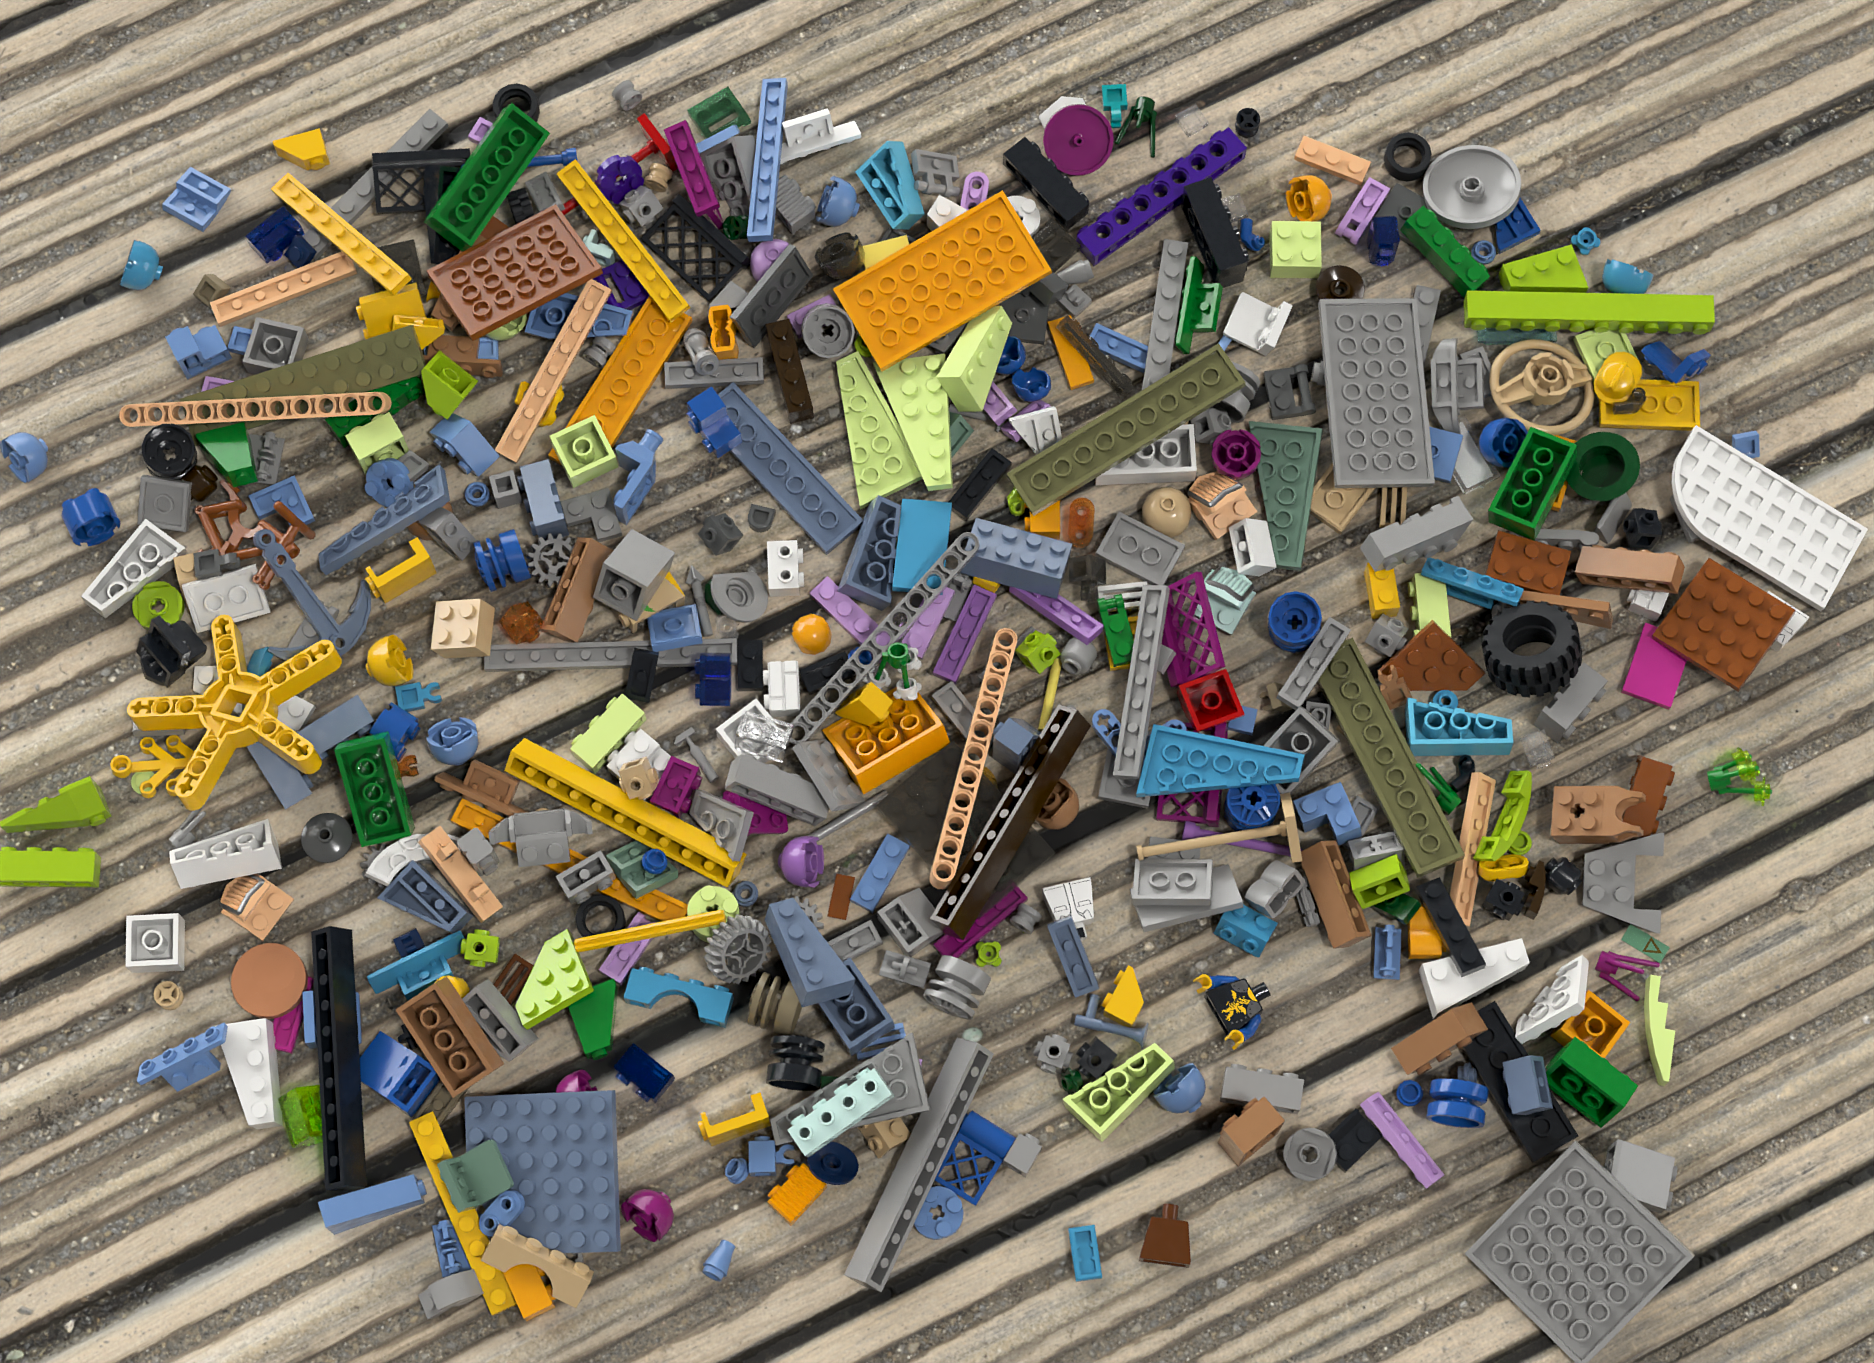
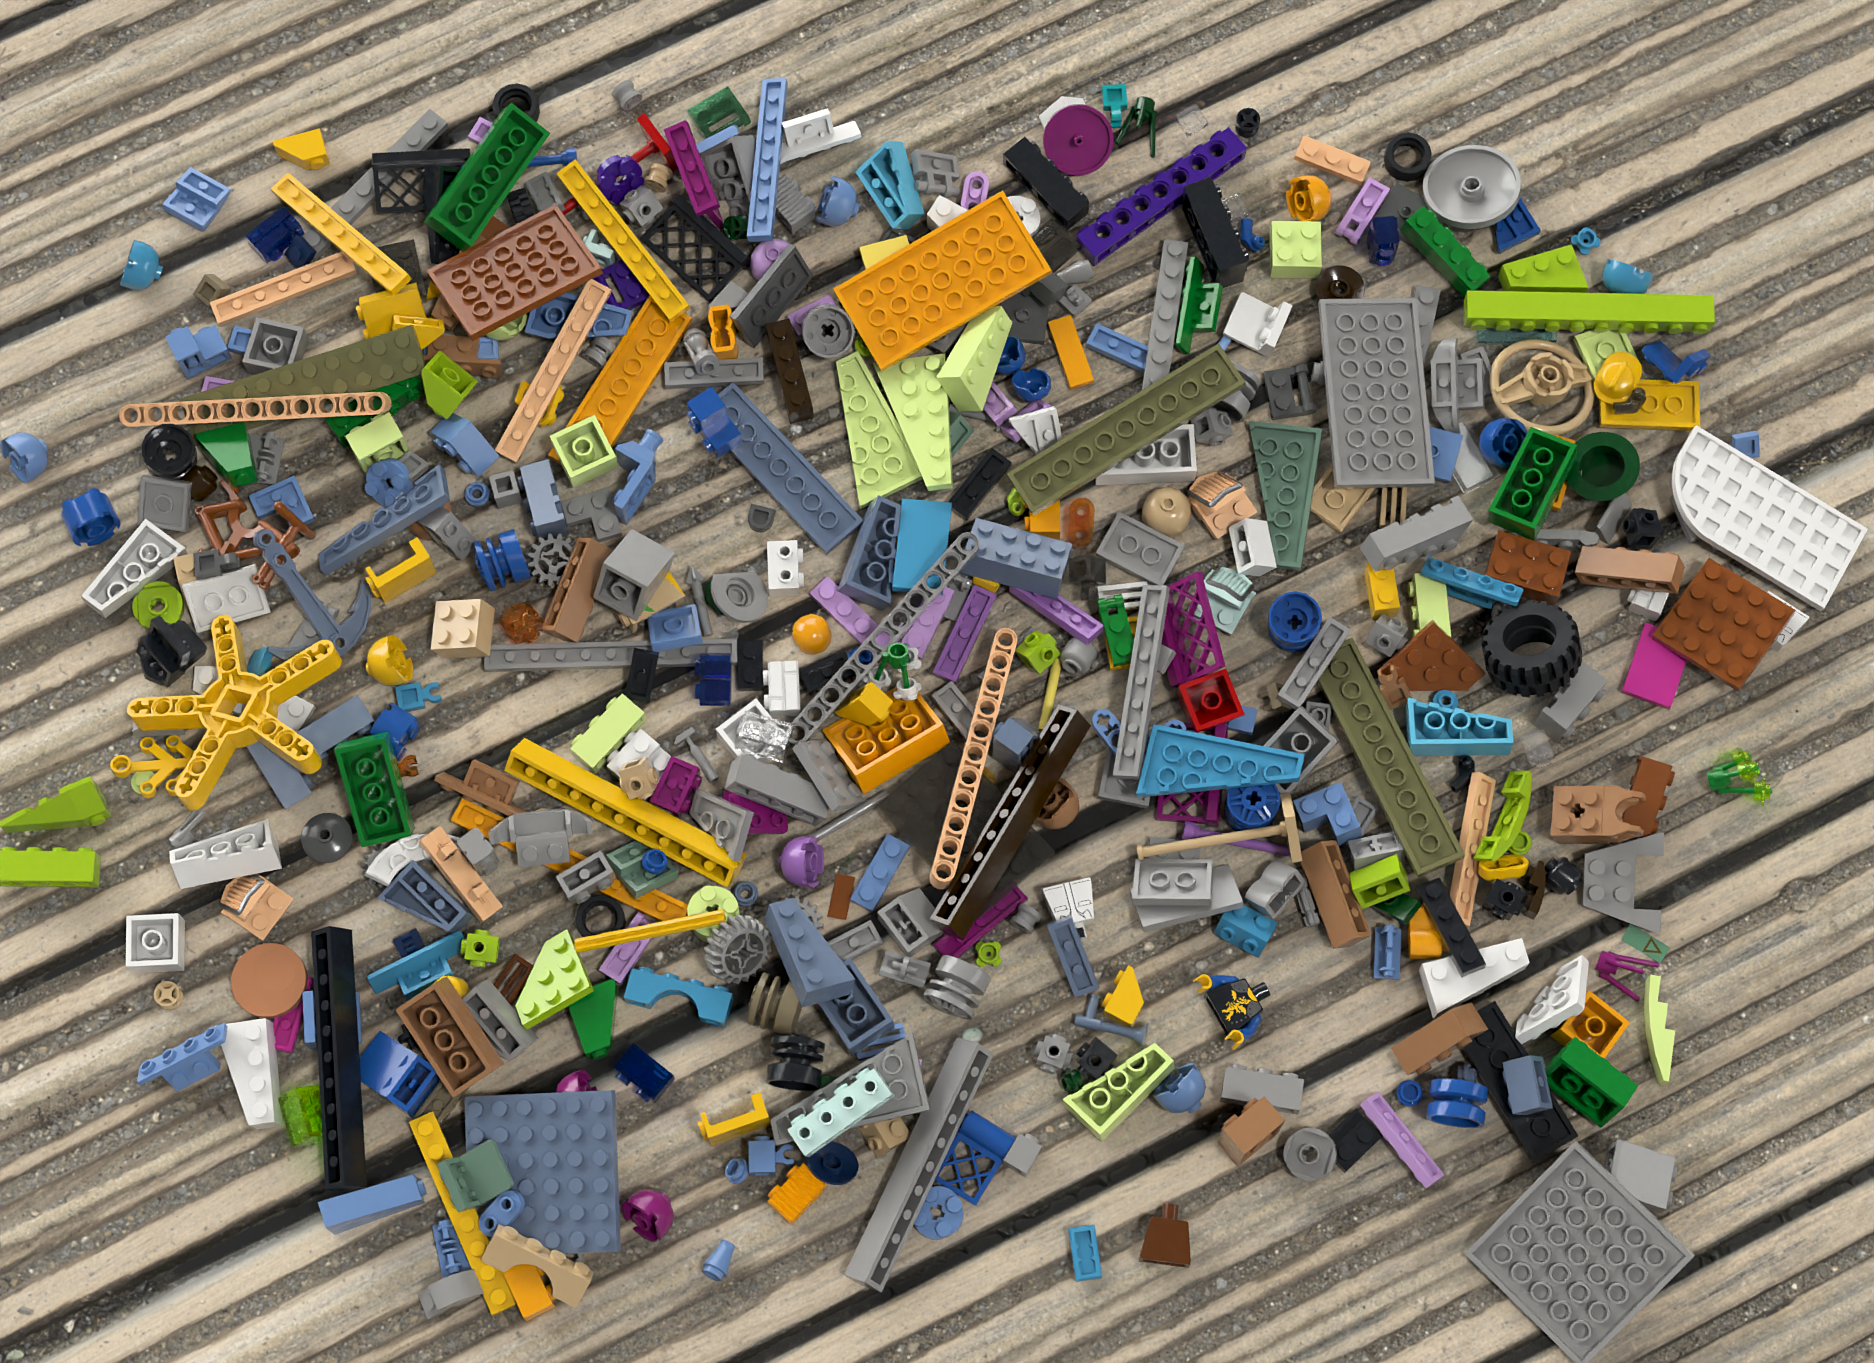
medium blue cylinder [426,717,479,765] -> none
dark grey brick [698,513,743,556] -> none
clear smoke cylinder [815,232,865,280] -> none
clear smoke plate [1056,315,1134,400] -> none
magenta cylinder [1211,429,1261,480] -> none
green plant [1416,763,1462,815] -> none
medium blue plate [1471,240,1496,264] -> none
medium nougat wing [1511,590,1613,629] -> none

